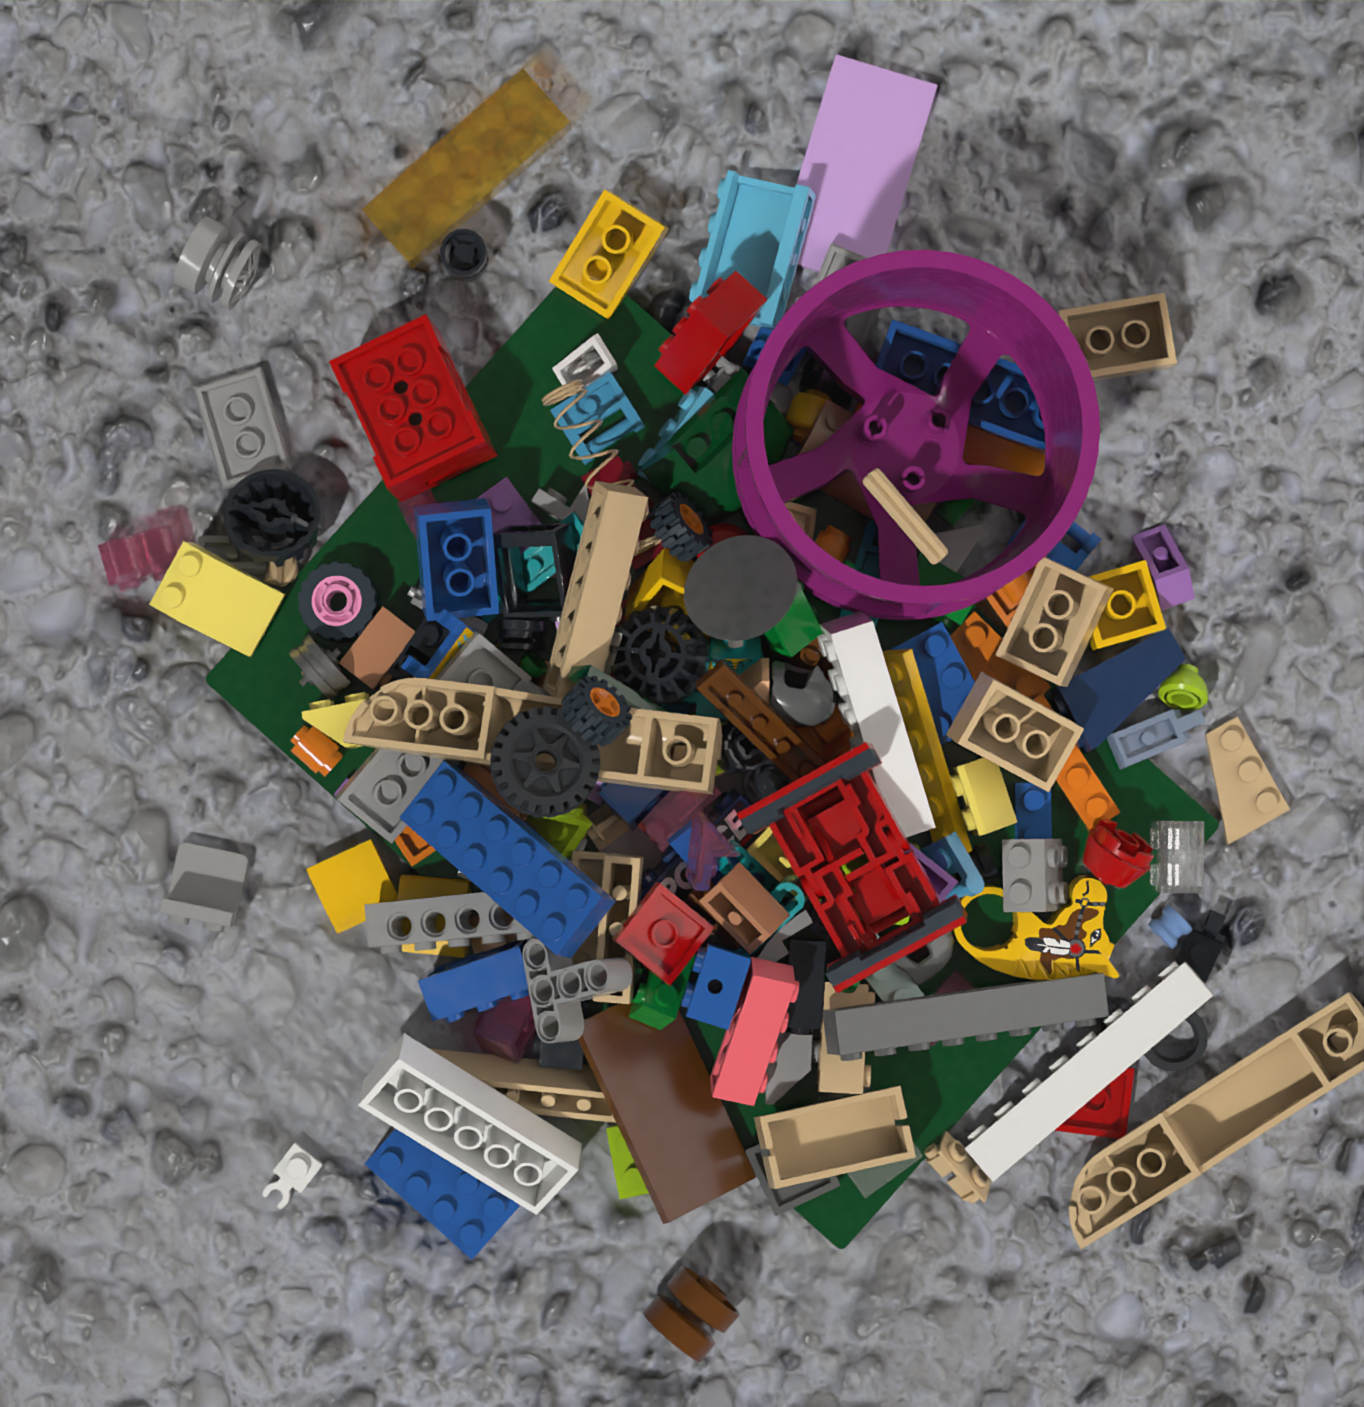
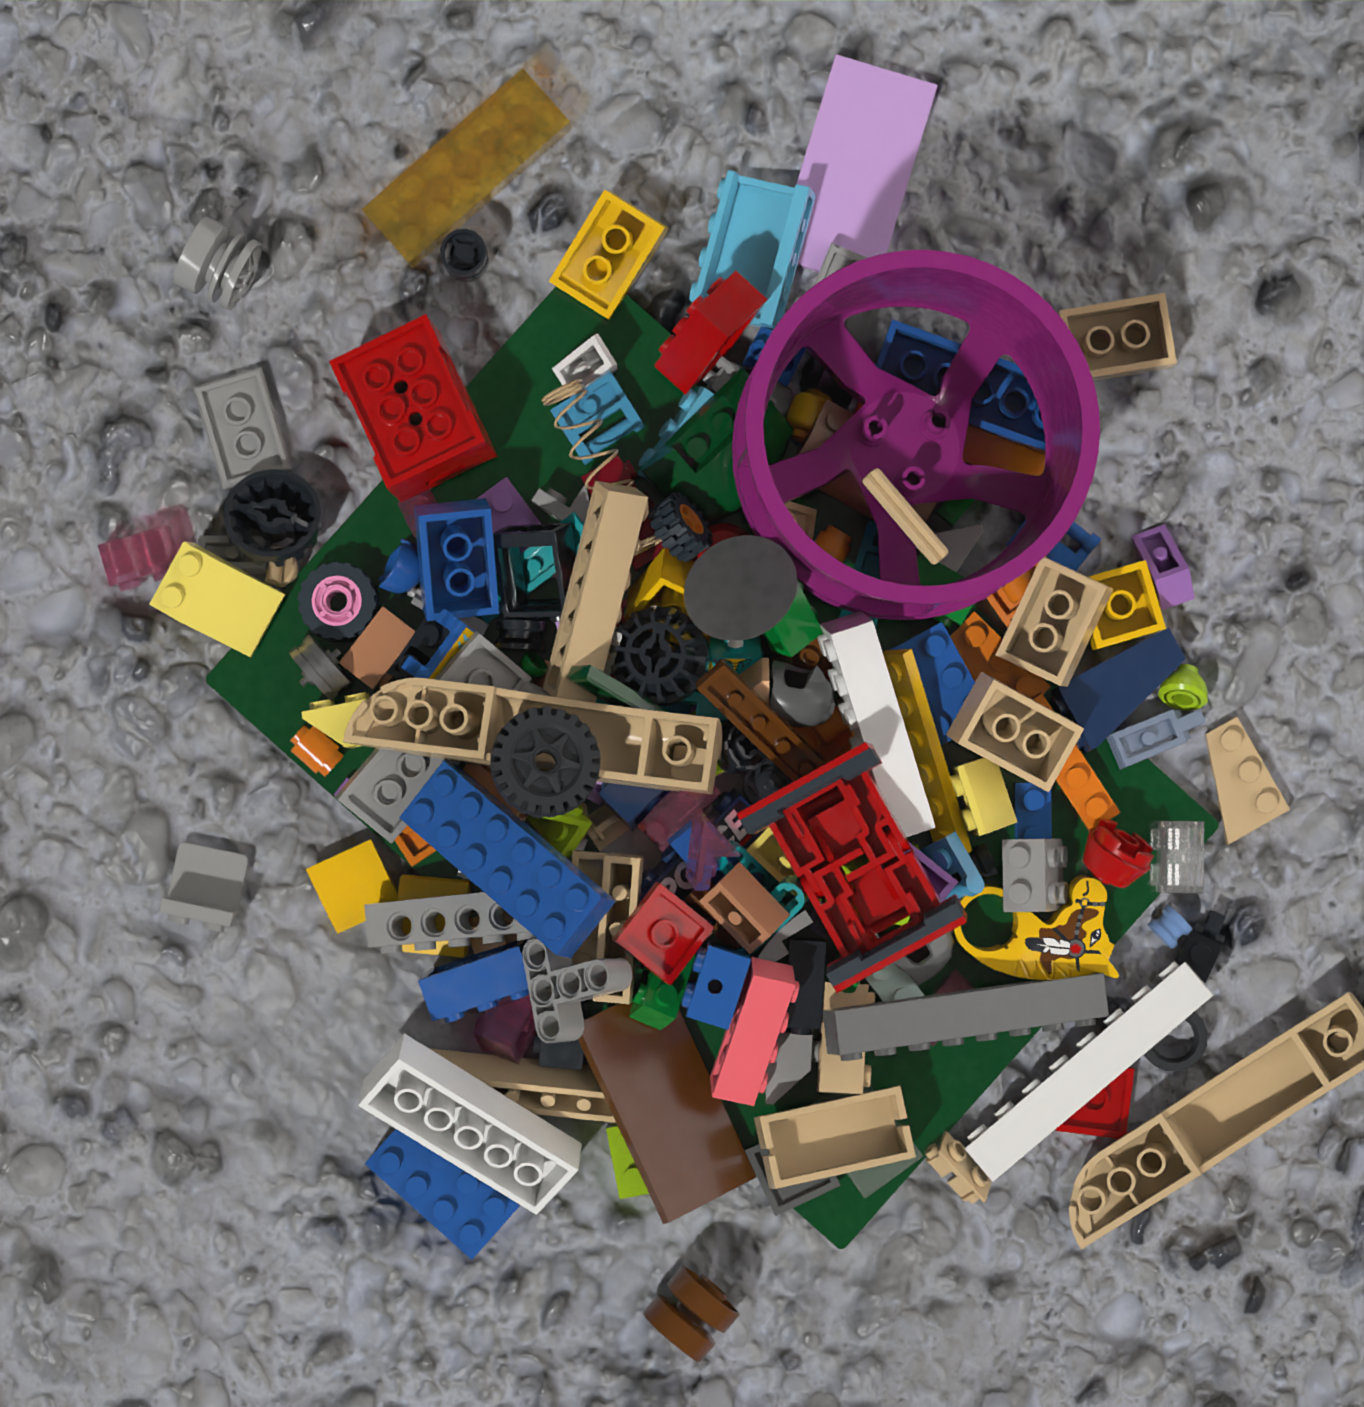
white plate [262,1142,324,1209] -> none
black wheel [561,676,632,747] -> none
none -> blue hair [379,539,420,594]

